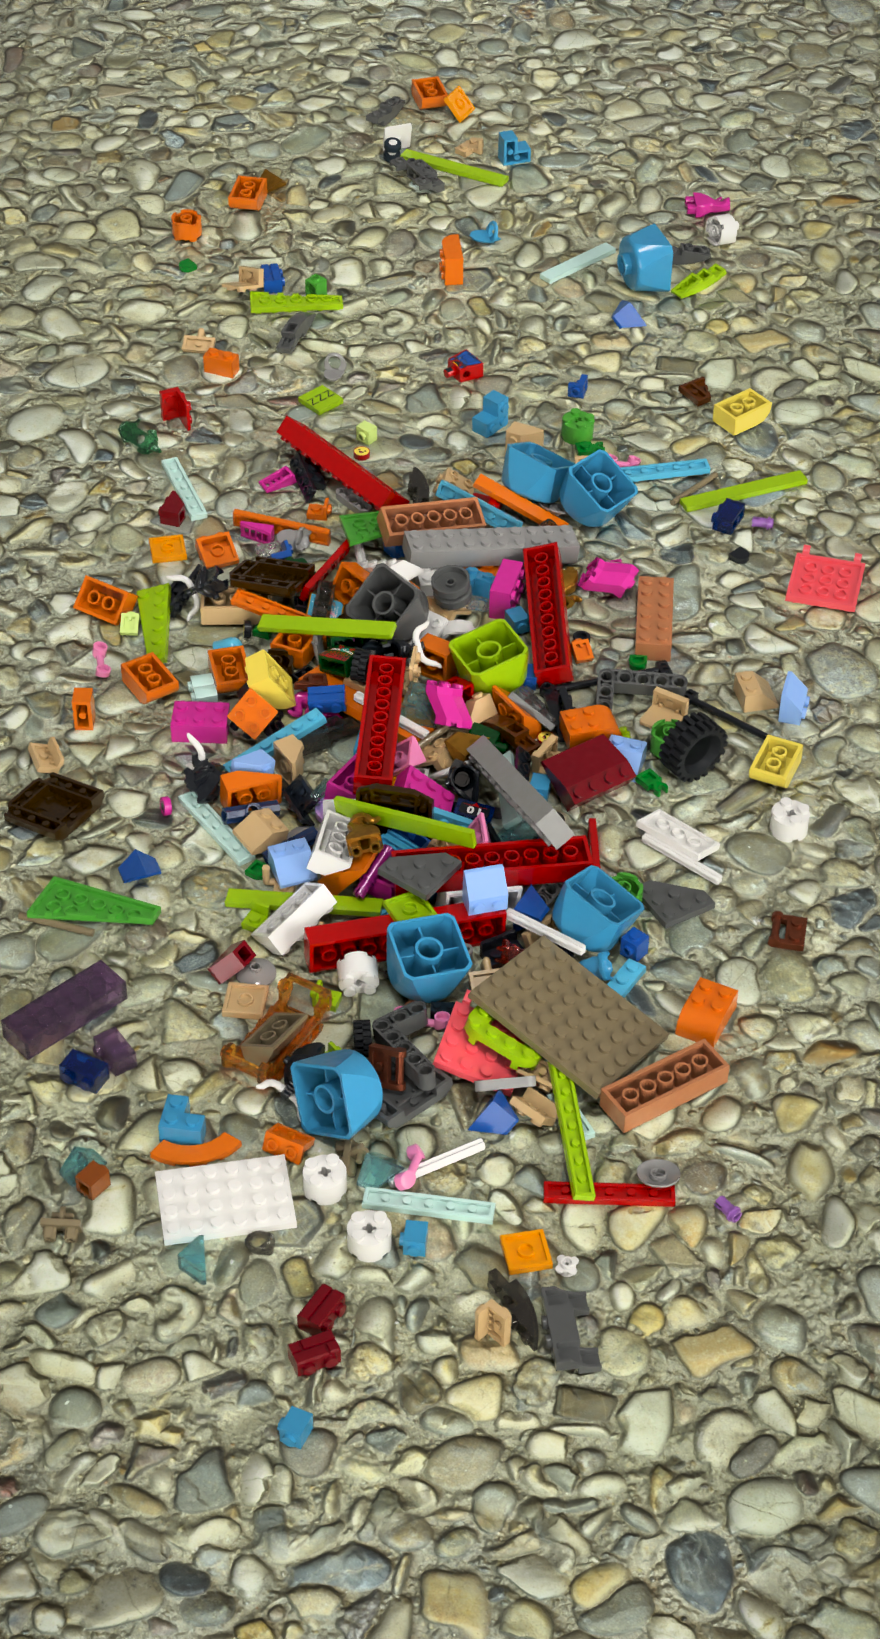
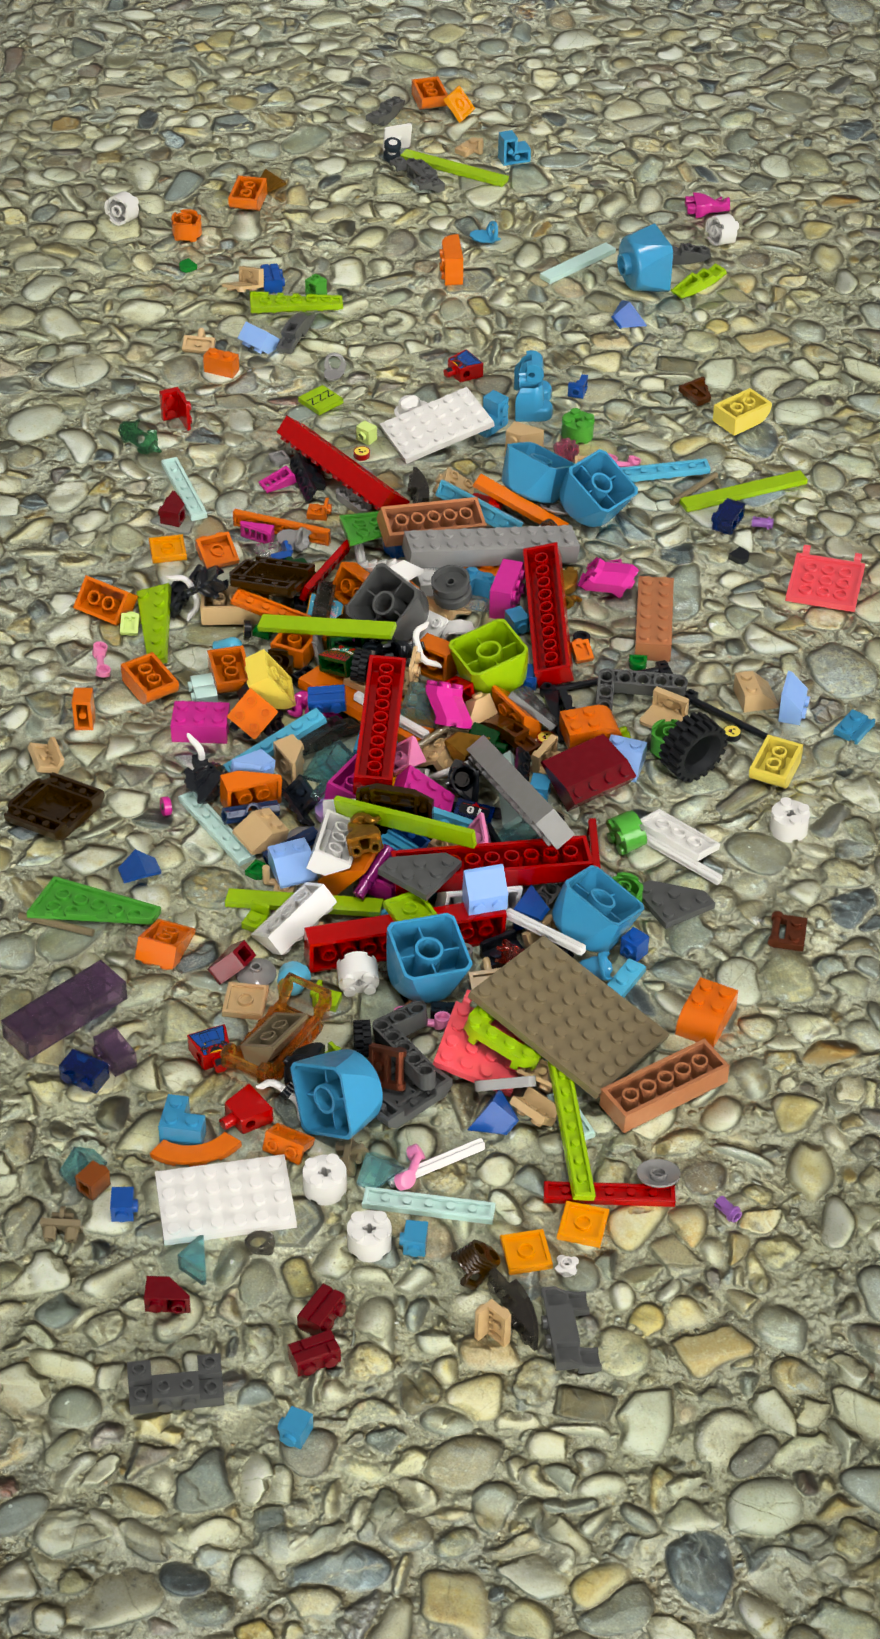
copper tile [294,673,328,690] -> none
green plate [575,441,605,456] -> none
green plate [635,768,668,797] -> none
none -> white brick [104,191,139,226]
none -> blue brick [110,1187,139,1222]
none -> dark grey bracket [127,1353,224,1415]
none -> orange slope [135,919,196,970]
none -> dark red slope [144,1276,191,1314]
none -> torso [187,1024,232,1073]
none -> red torso [219,1084,273,1134]
none -> light blue slope [238,322,280,354]
none -> light grey tile [268,450,290,467]
none -> medium azure hair [277,961,311,996]
none -> clear light blue slope [303,740,353,785]
none -> white plate [380,387,495,464]
none -> white piece [394,395,427,417]
none -> dark brown piece [451,1239,500,1290]
none -> dark azure piece [514,350,553,422]
none -> clear pink brick [553,438,579,462]
none -> light orange tile [557,1201,609,1248]
none -> bright green brick [606,810,647,856]
none -> tile [724,725,741,742]
none -> dark azure plate [833,709,876,745]

